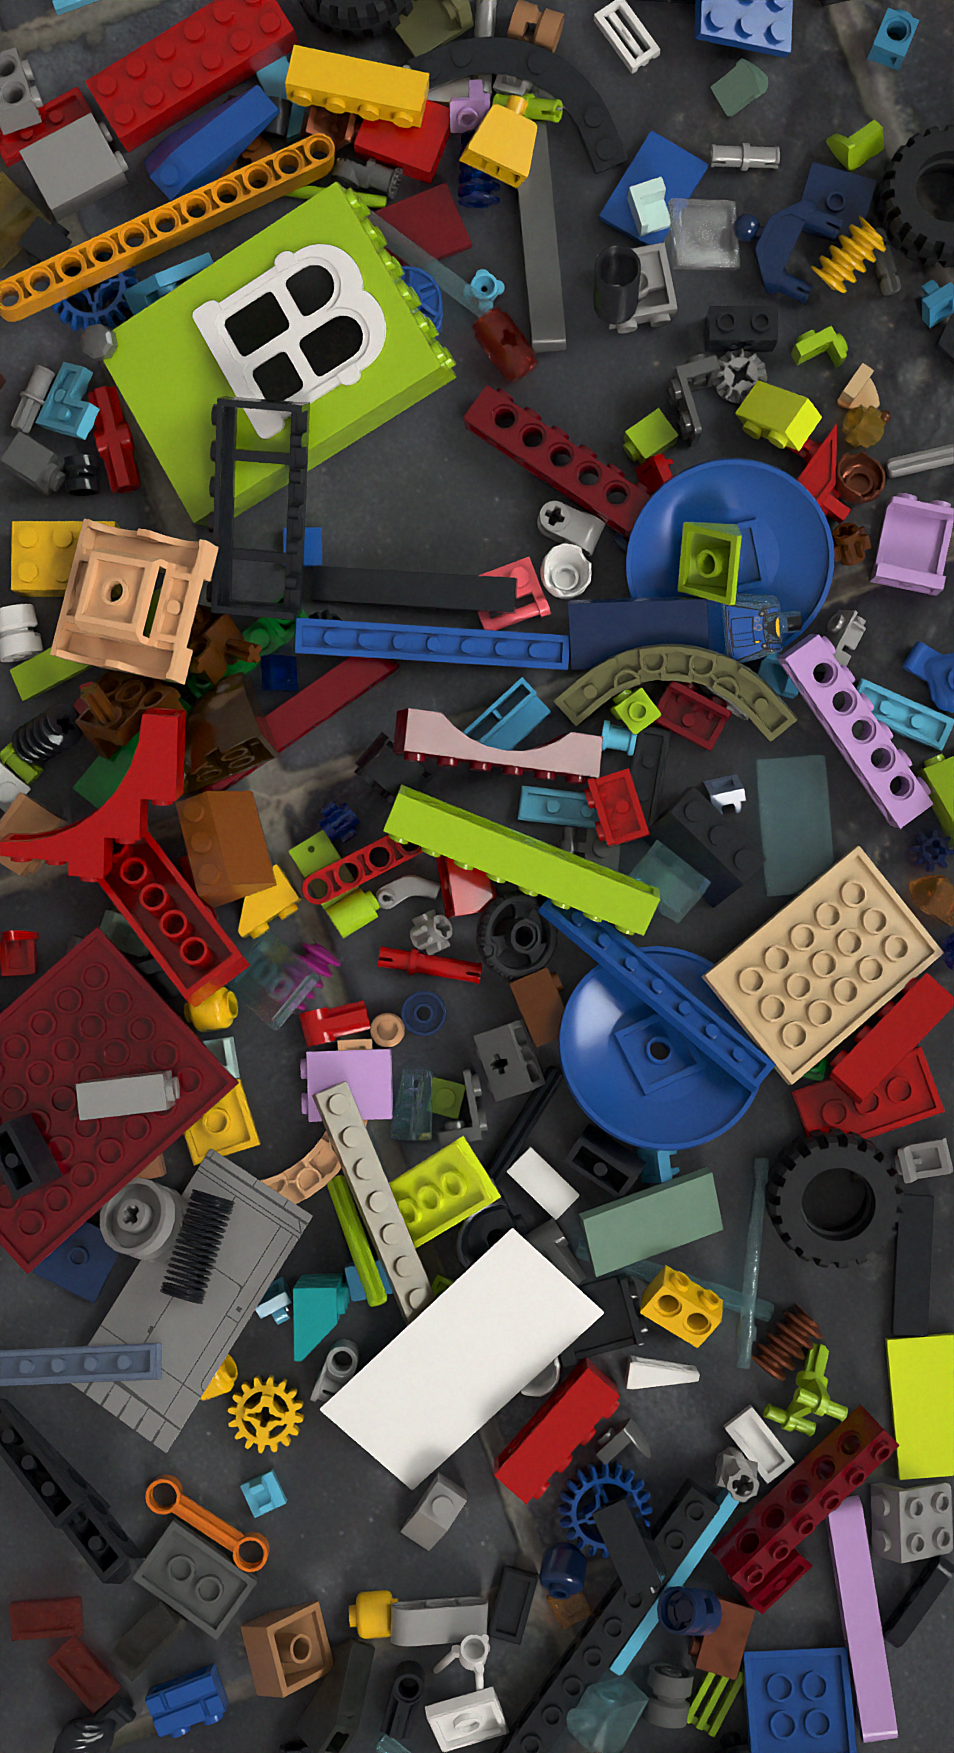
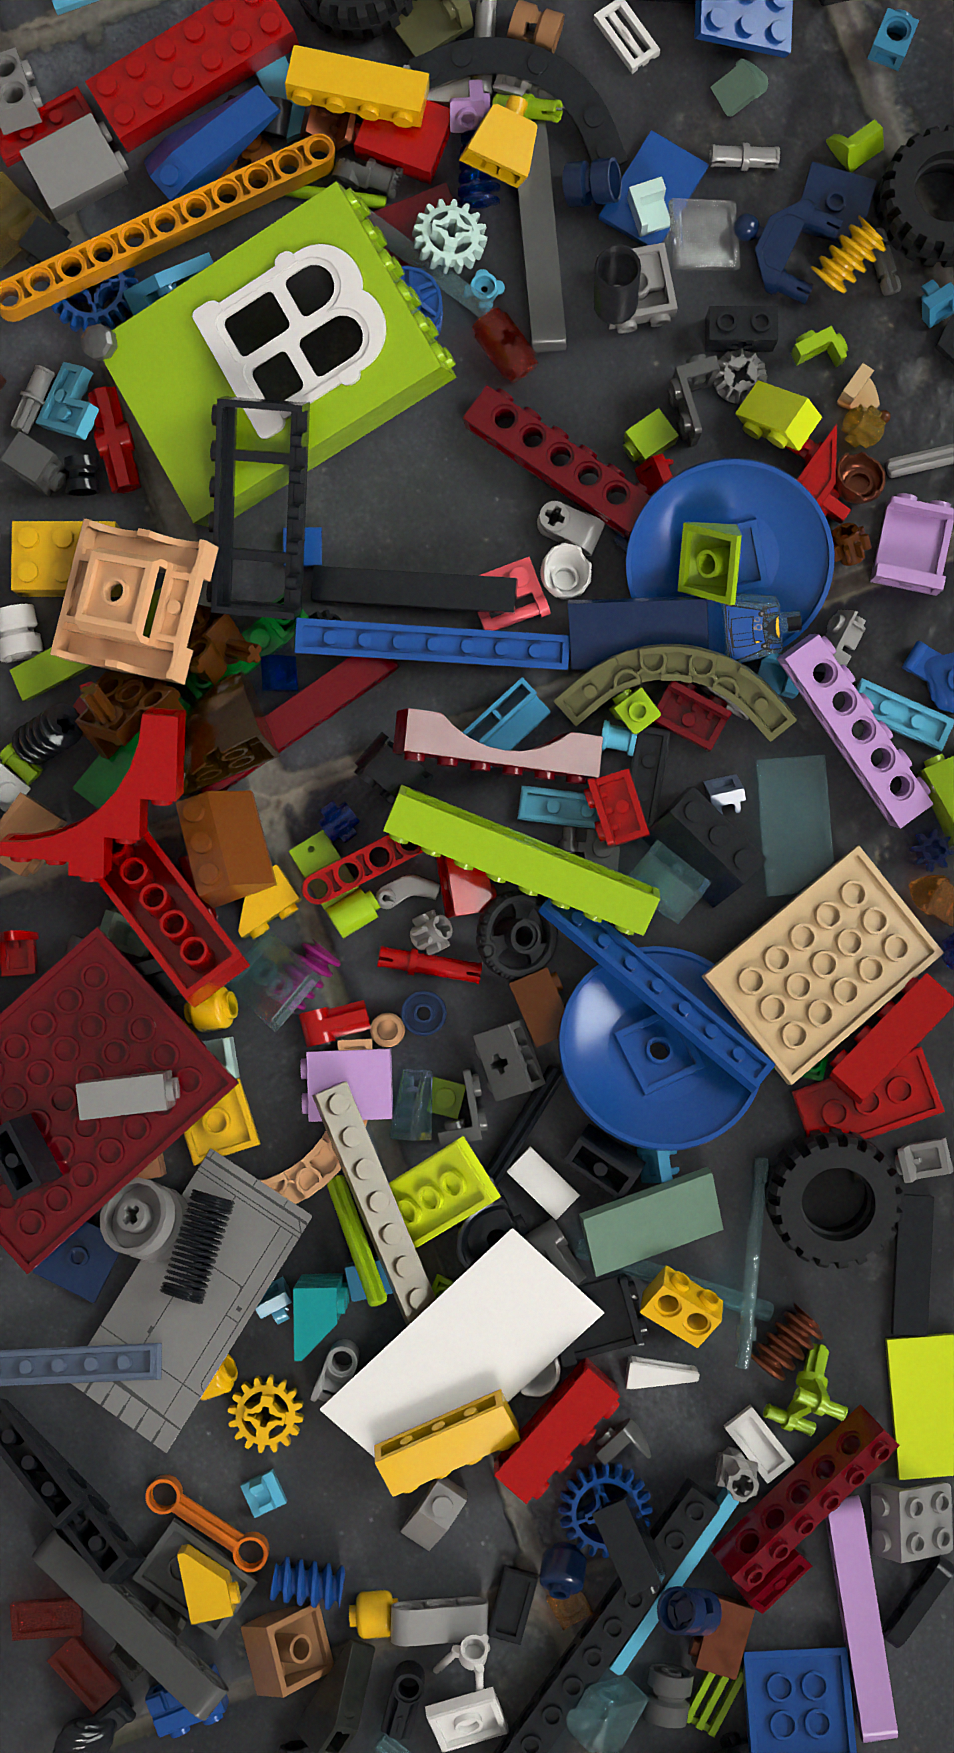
none -> dark grey beam [32,1527,229,1721]
none -> yellow slope [177,1544,241,1625]
none -> blue piece [270,1556,346,1611]
none -> yellow brick [374,1389,521,1497]
none -> light aqua gear [412,199,488,274]
none -> dark blue wheel [562,157,622,208]

